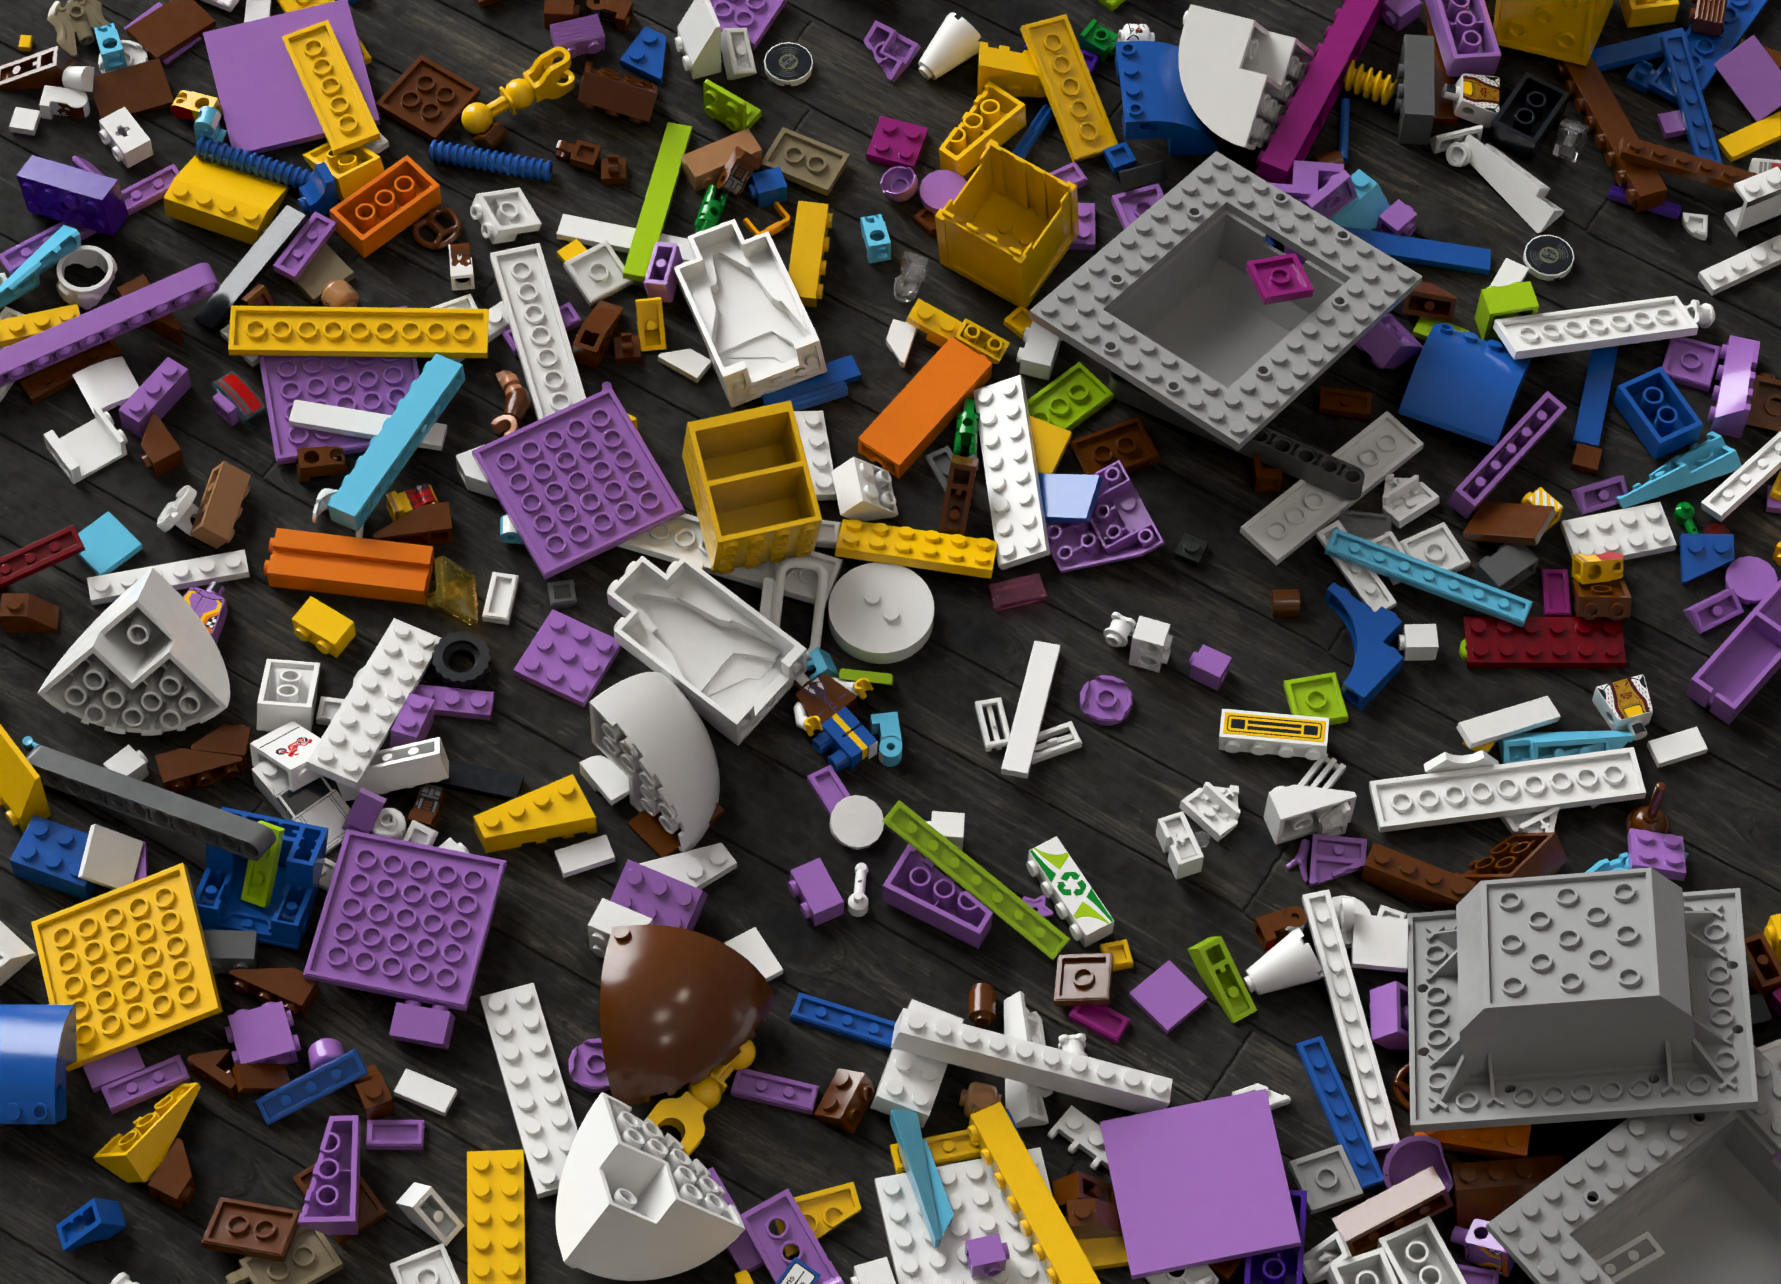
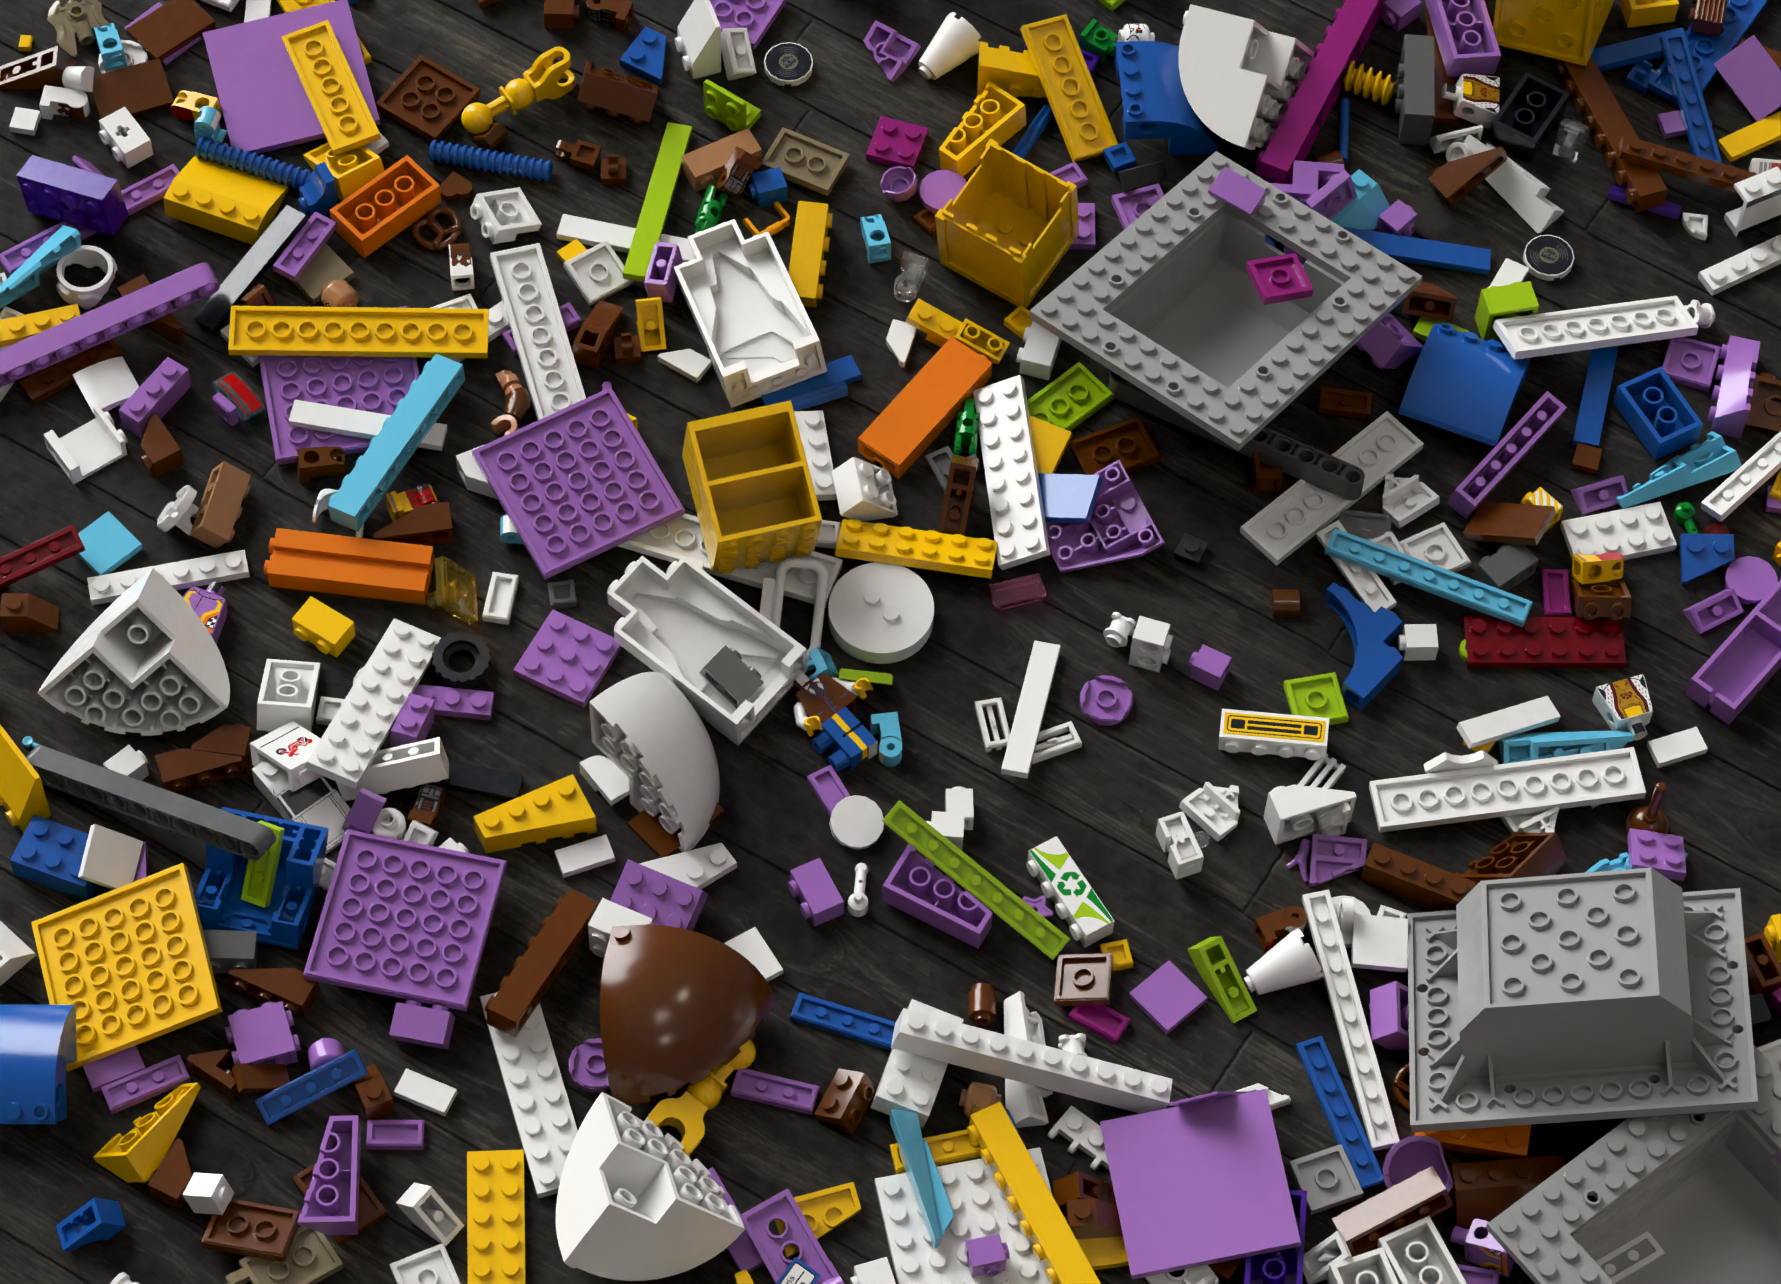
medium lavender brick [550,14,606,60] -> none
none -> white brick [183,1172,234,1215]
none -> reddish brown tile [440,171,473,201]
none -> reddish brown brick [485,889,599,1038]
none -> dark grey brick [699,645,764,709]
none -> white brick [945,786,974,830]
none -> medium lavender window [1169,1091,1247,1106]
none -> medium lavender slope [1208,167,1266,217]
none -> reddish brown slope [1428,147,1508,208]

